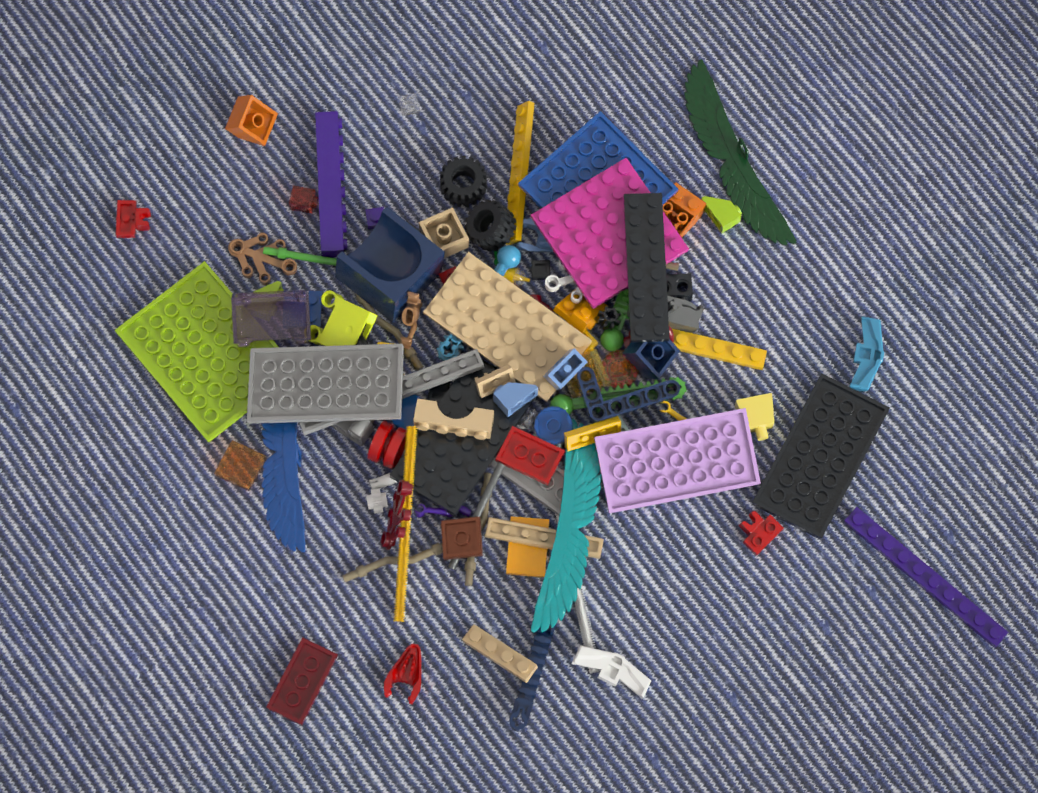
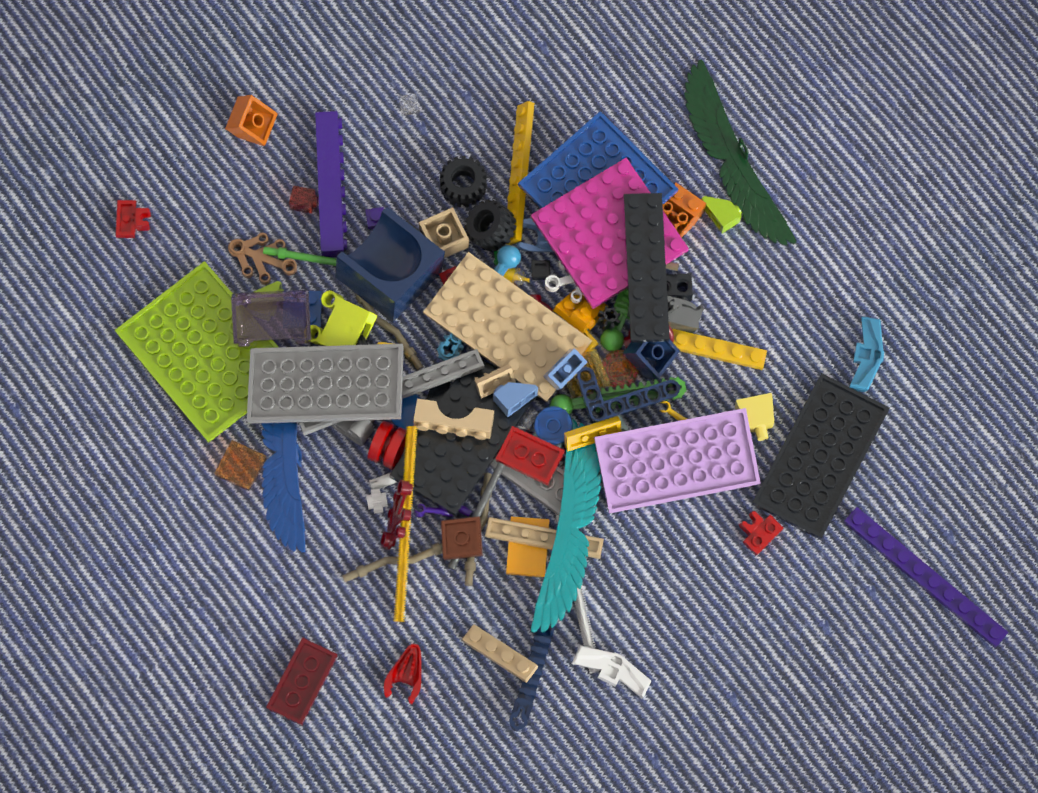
medium nougat piece [400,291,423,350] -> none

